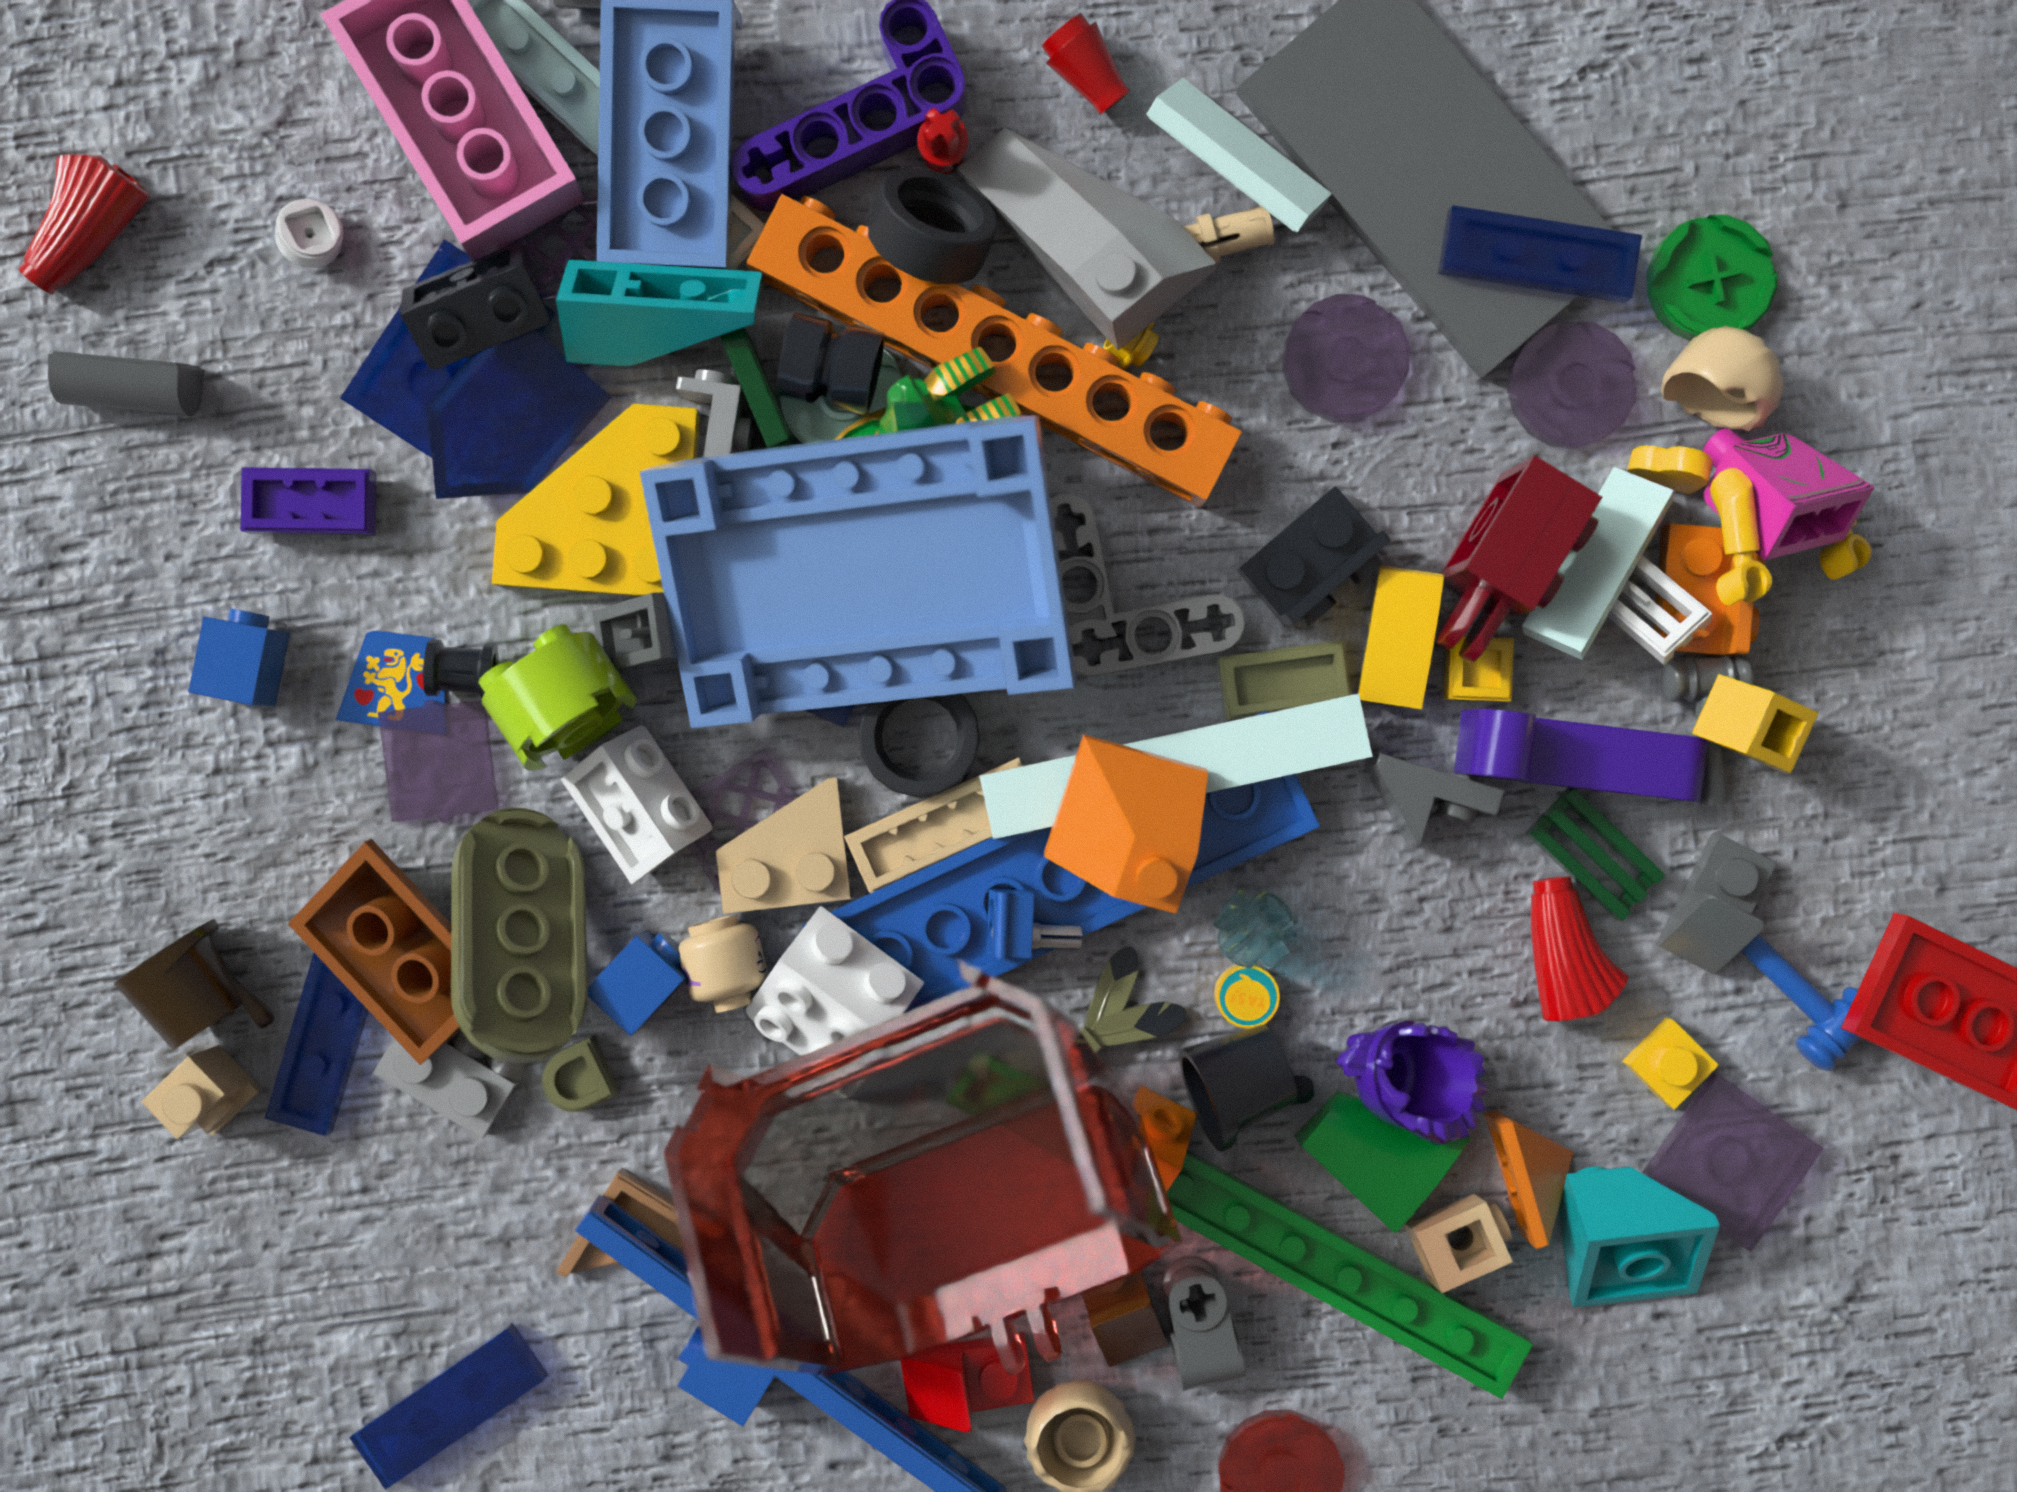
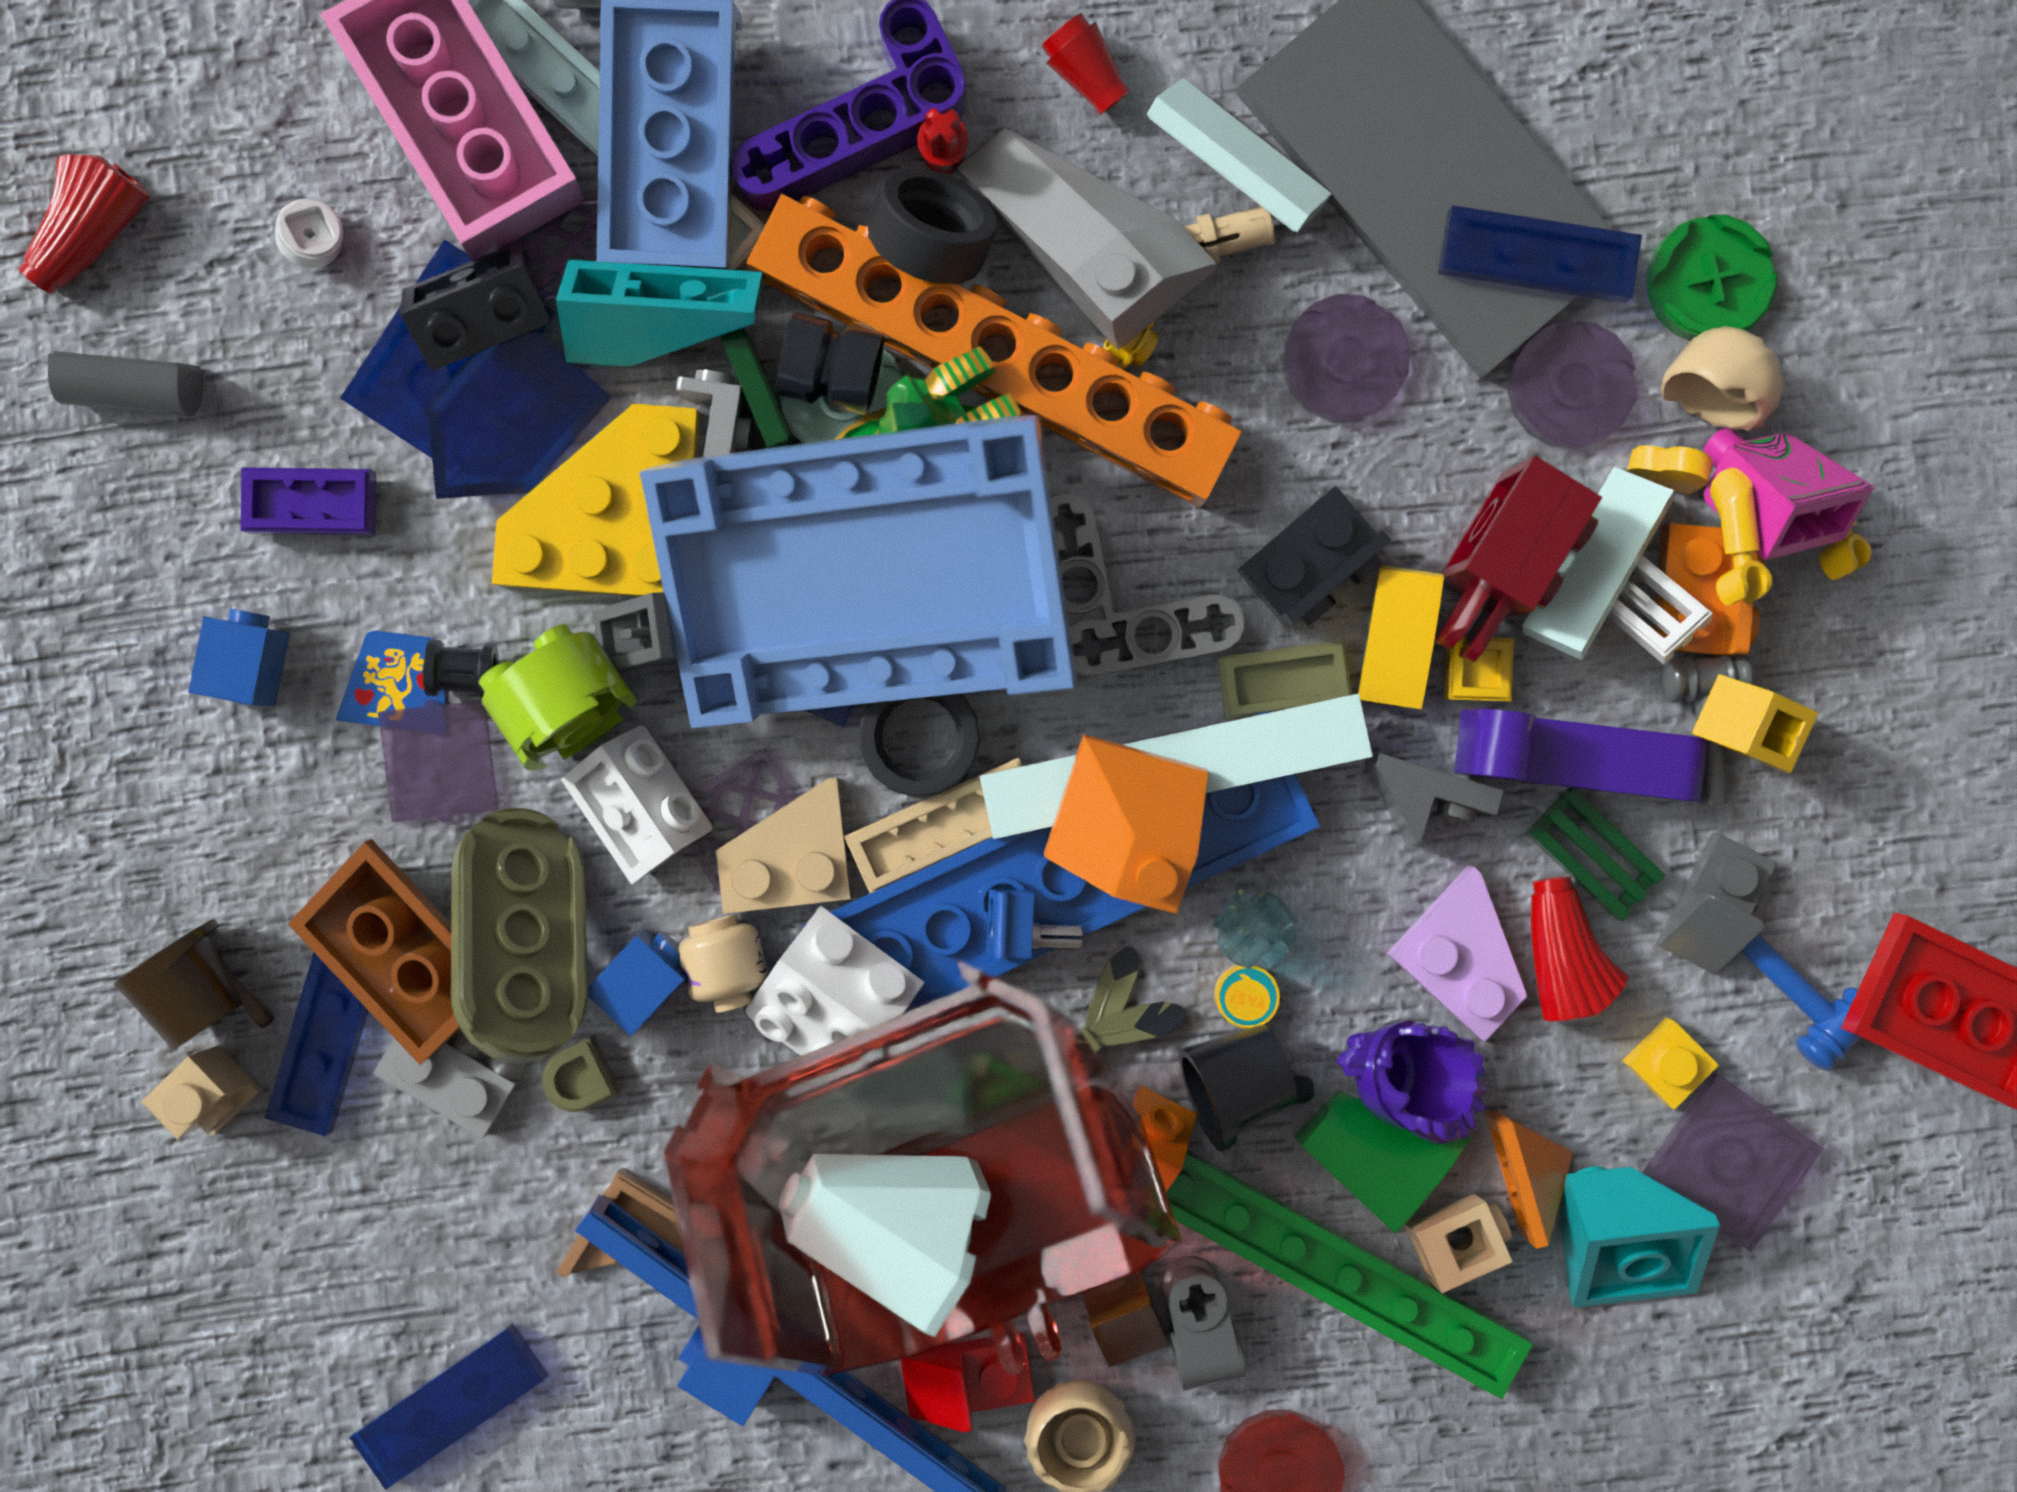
none -> light aqua slope [779,1154,991,1337]
none -> lavender wing [1386,865,1527,1042]

